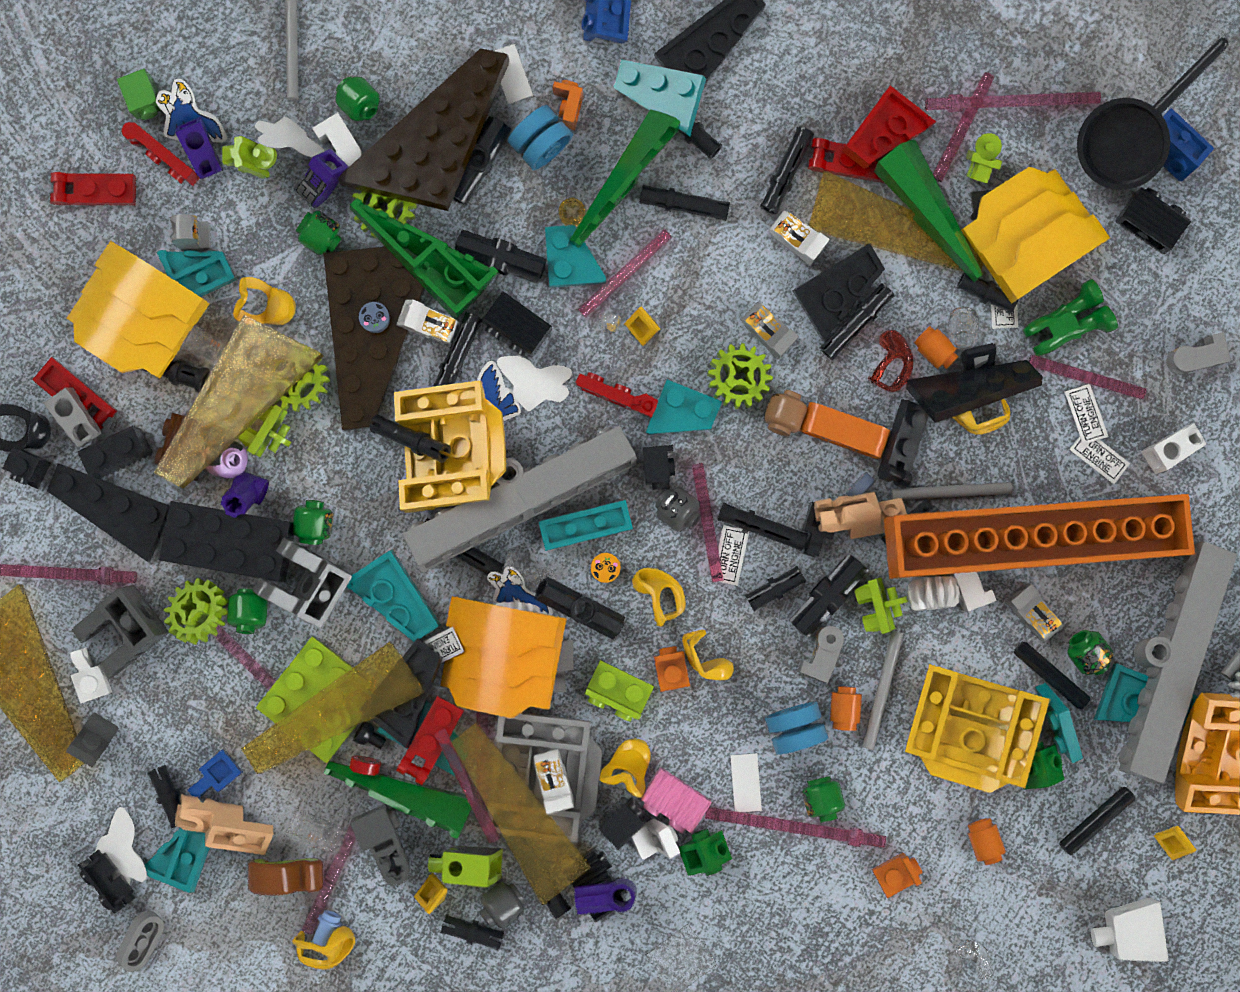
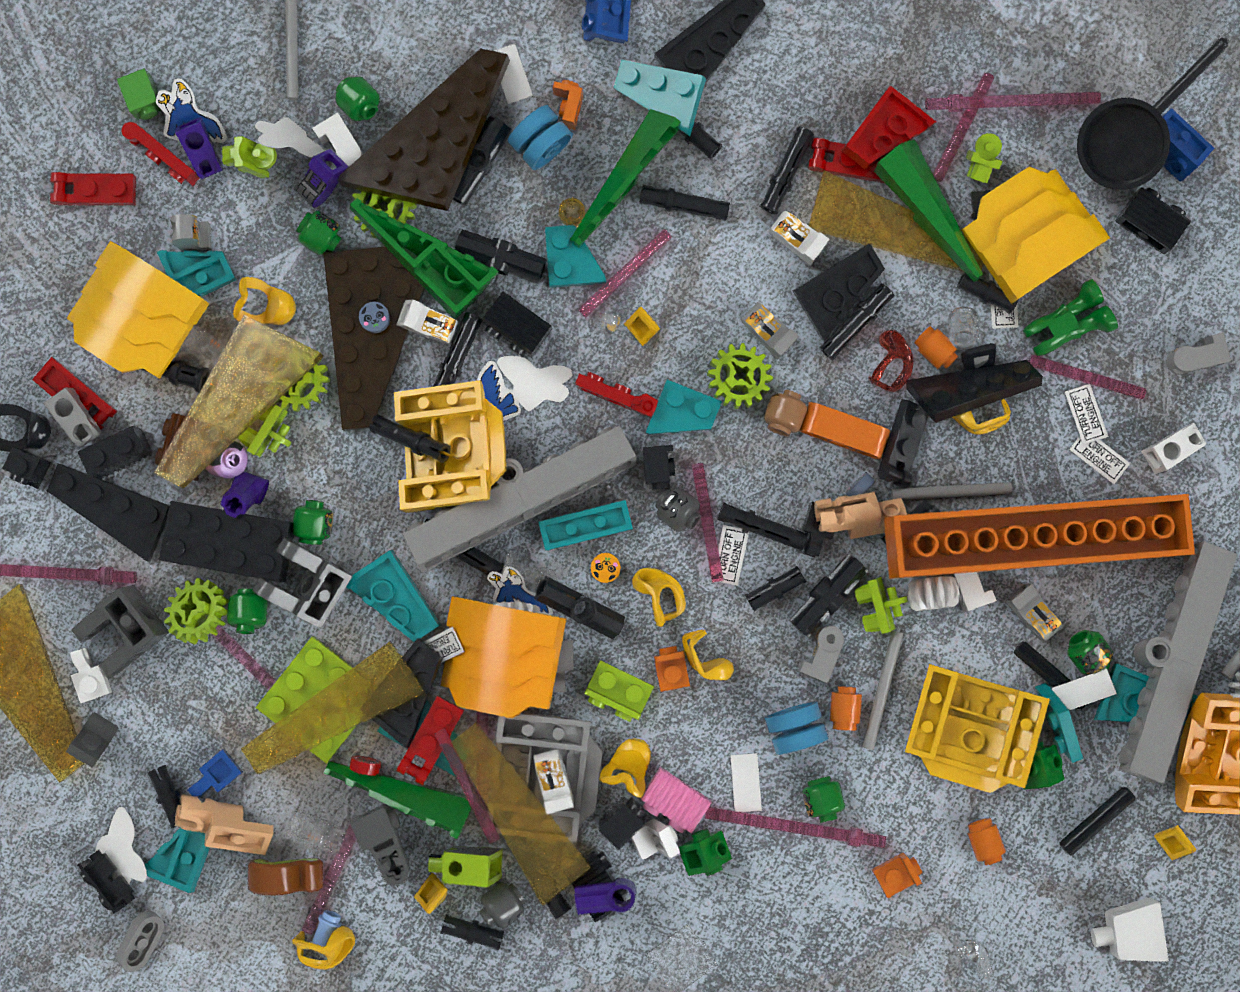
black piece [353,720,386,749] -> none
none -> white sticker [1052,669,1117,710]

